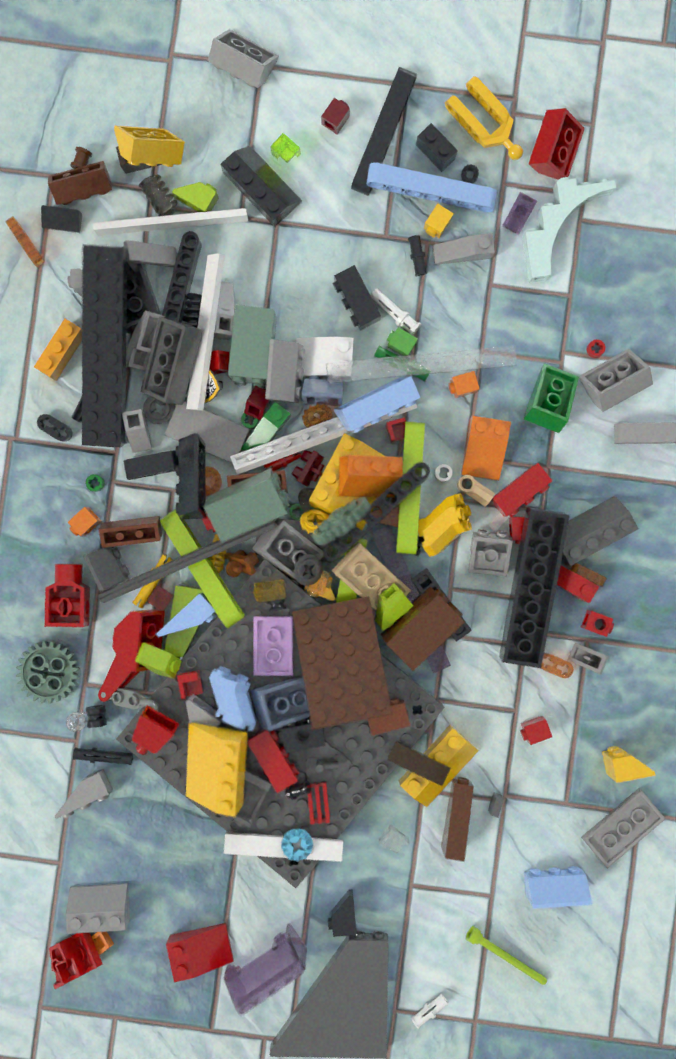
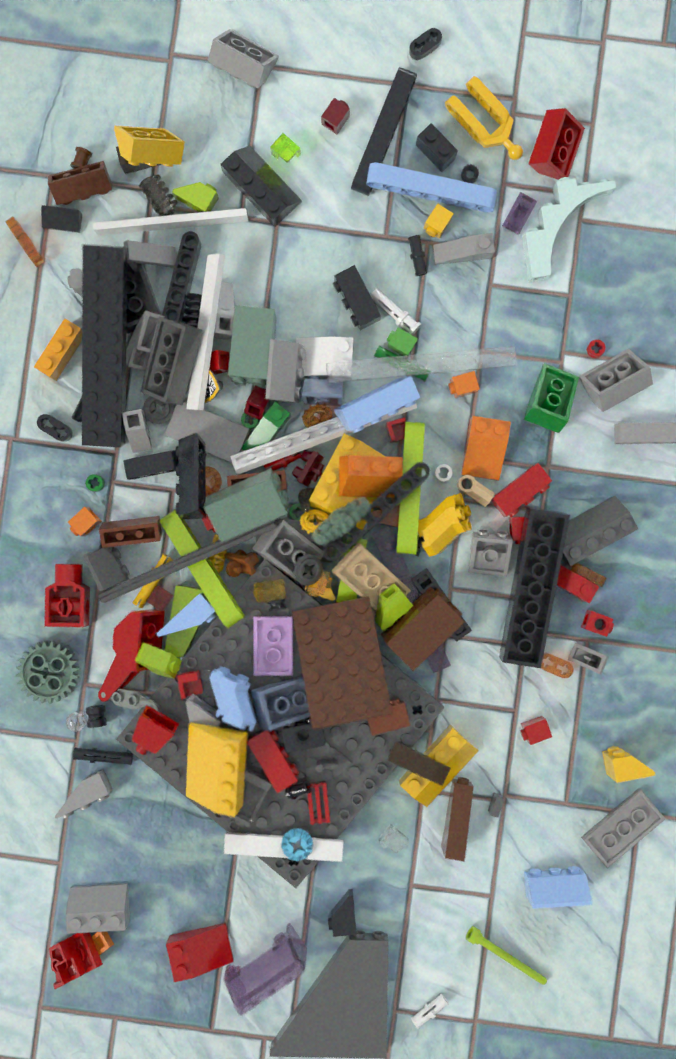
none -> black beam [409,28,442,60]

